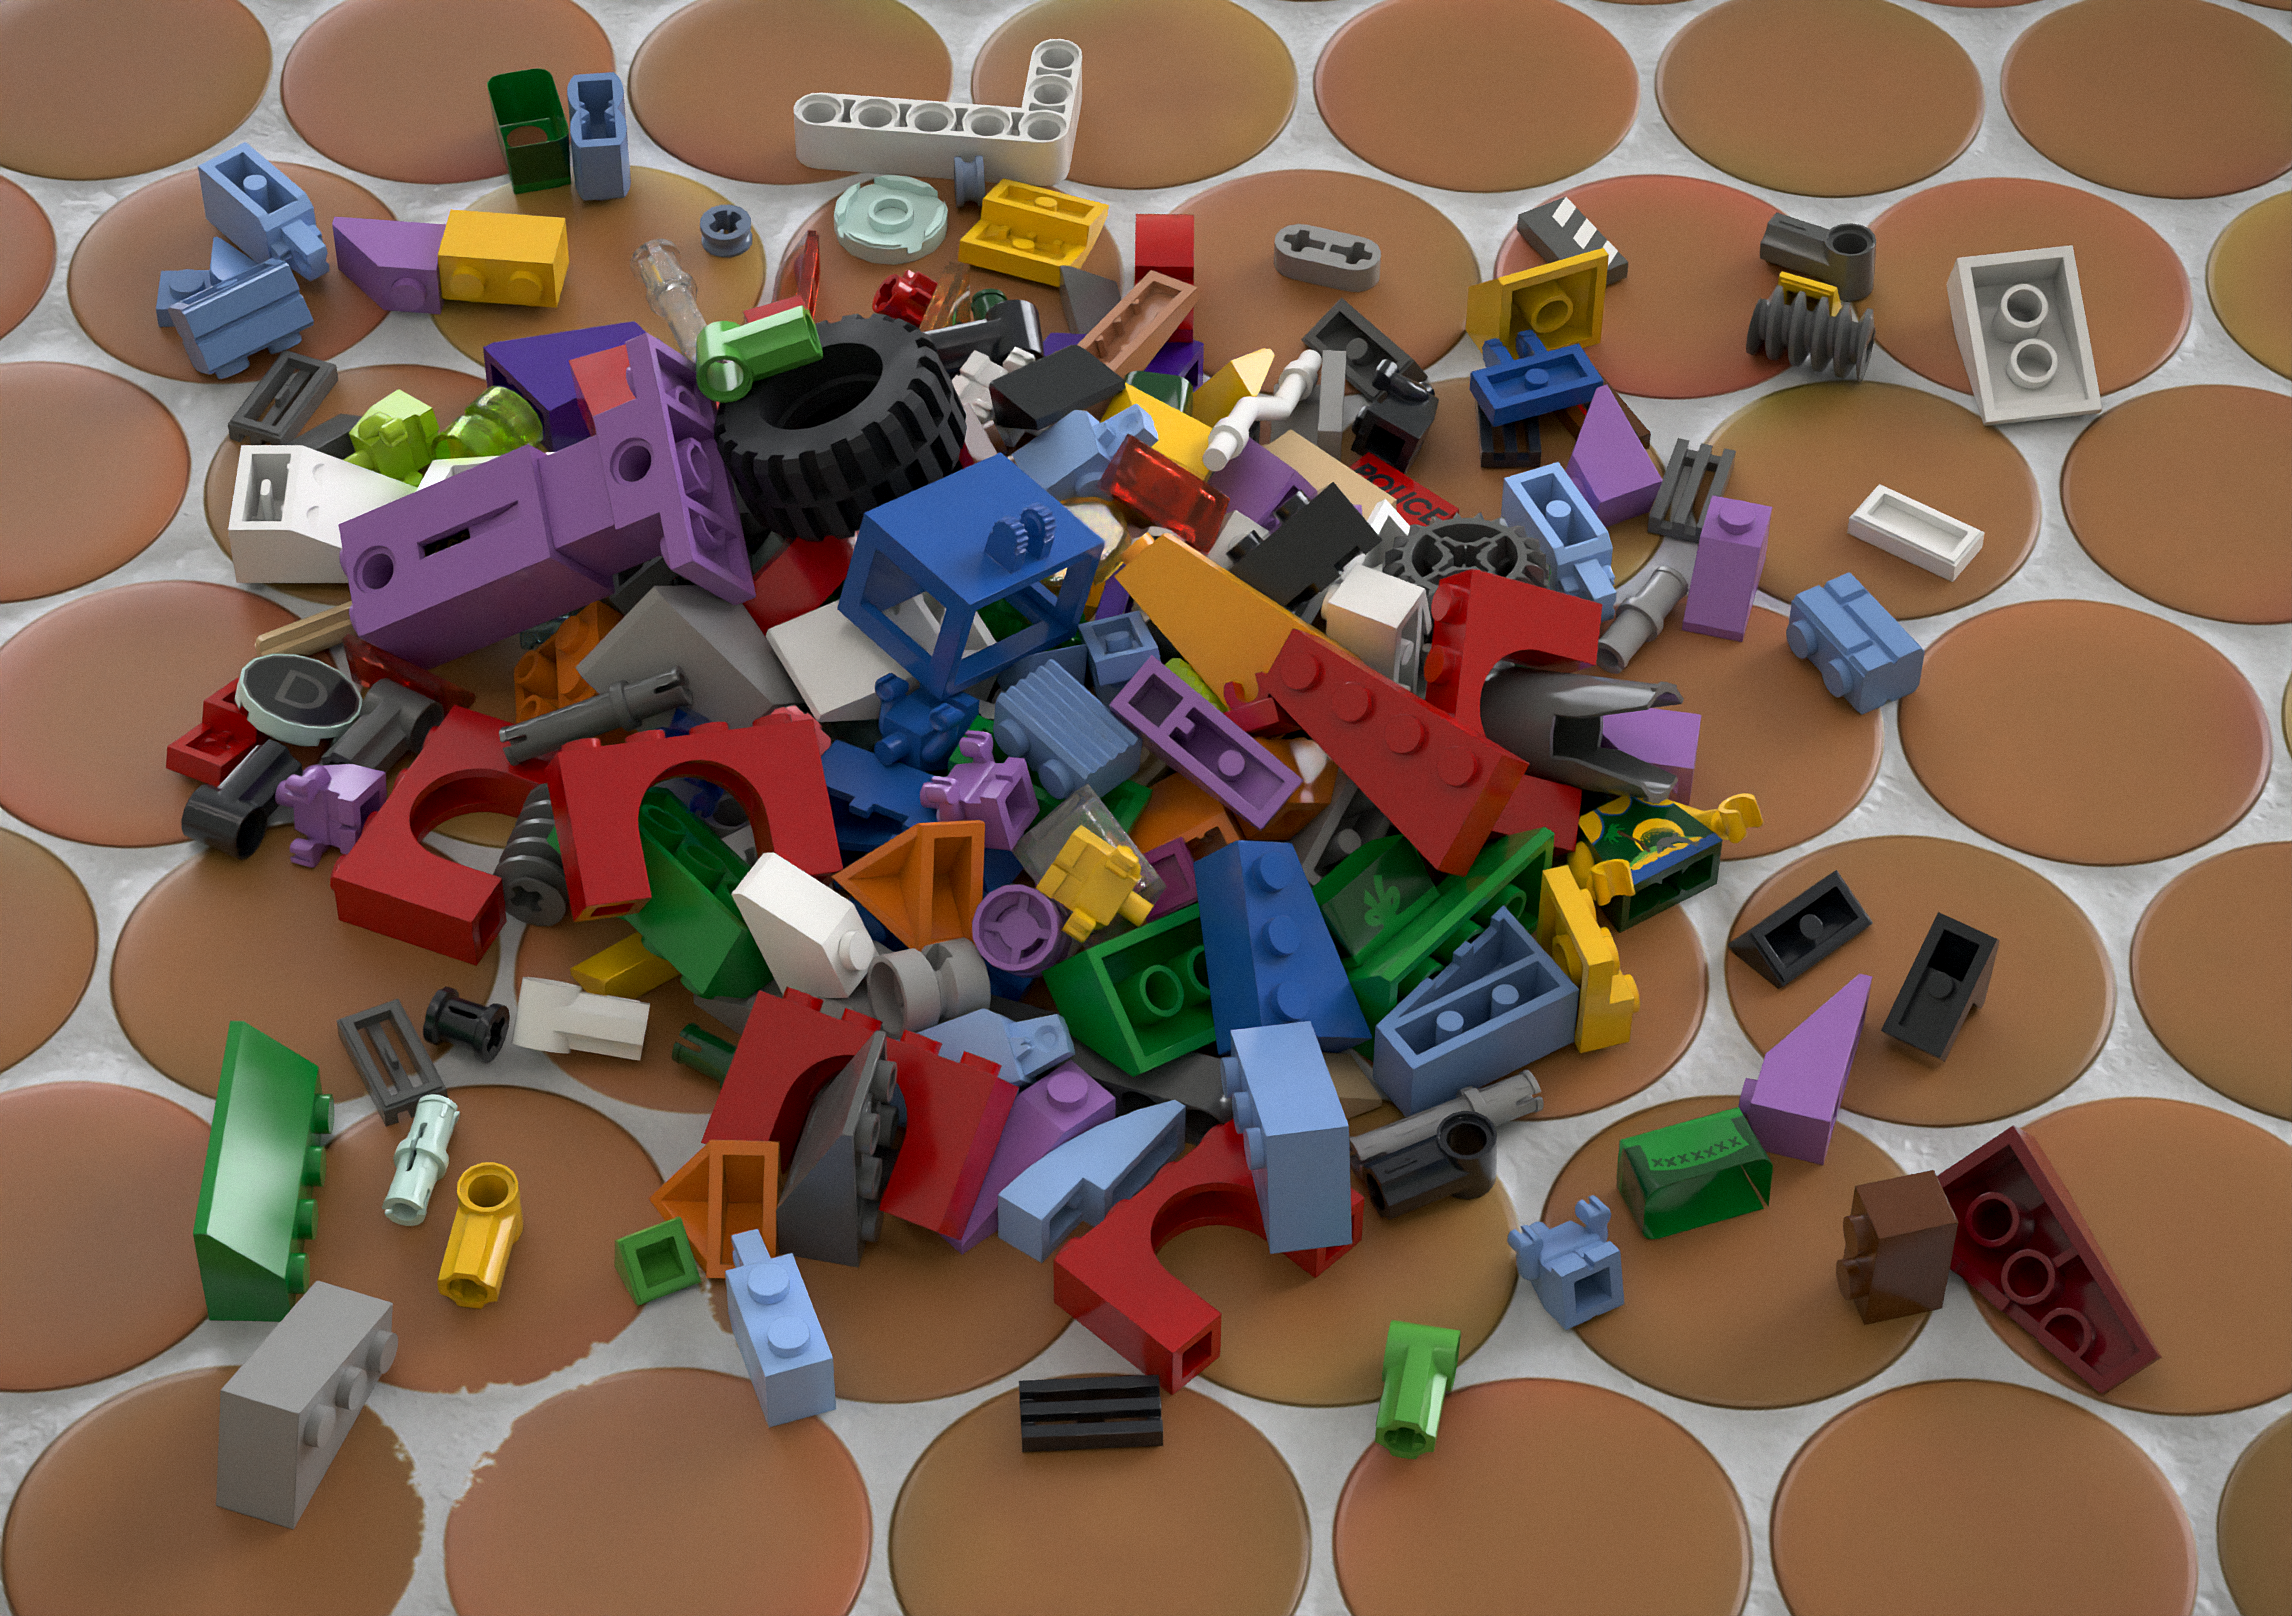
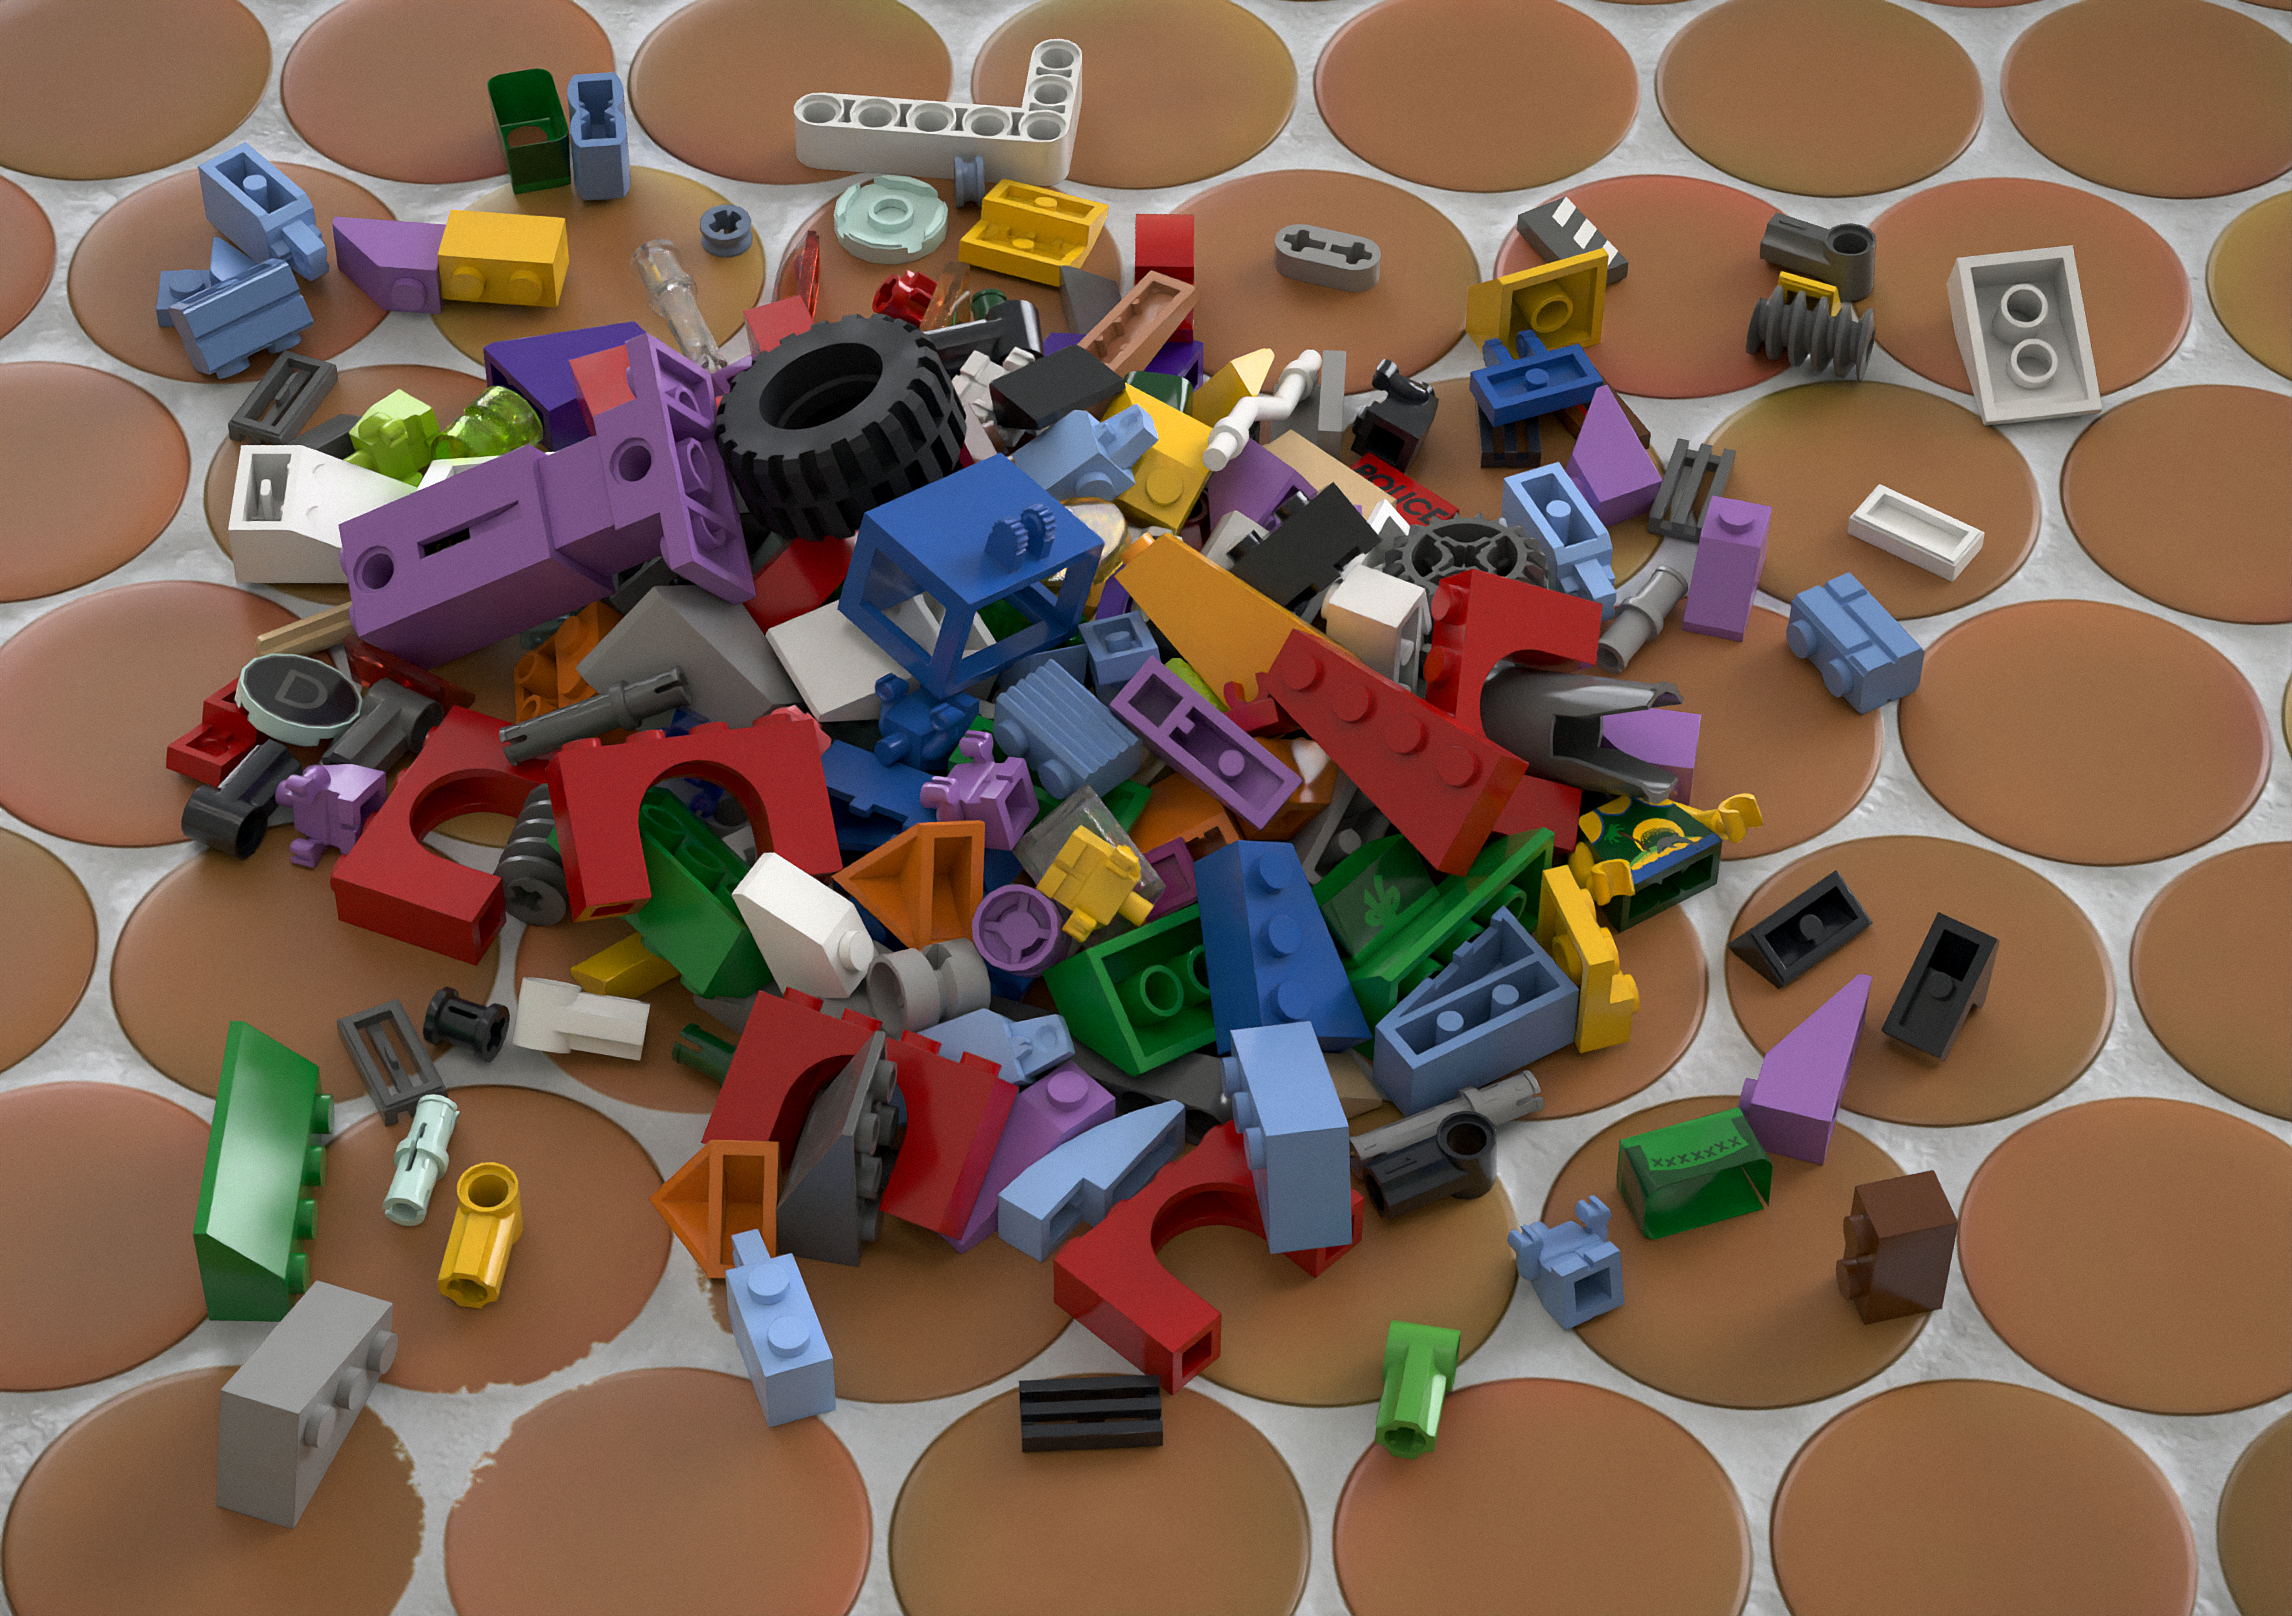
bright green slope [614,1216,701,1306] -> none
bright green piece [696,305,823,403] -> none
clear red slope [1096,434,1231,554] -> none
dark grey slope [1301,297,1428,403] -> none
dark red wedge [1937,1125,2162,1395] -> none

